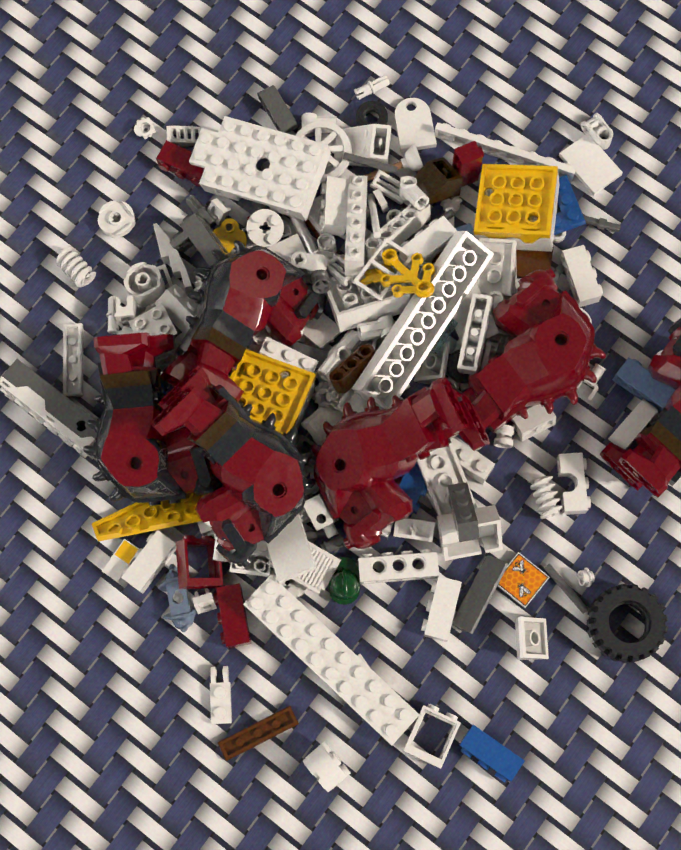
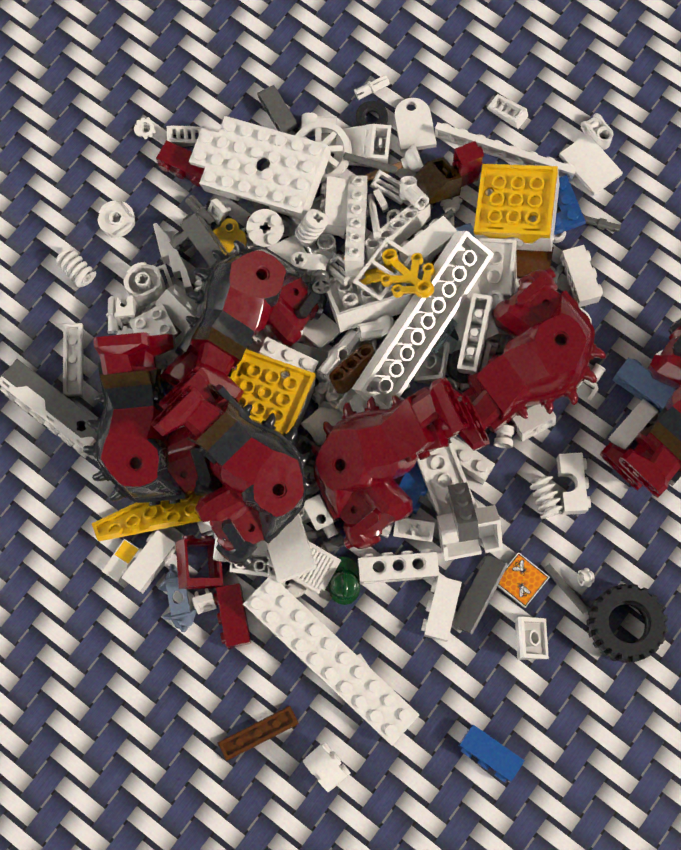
white hinge [210,666,232,724] -> none
white window [403,703,461,769] -> none
none -> white piece [295,209,329,247]
none -> white slope [487,94,528,129]

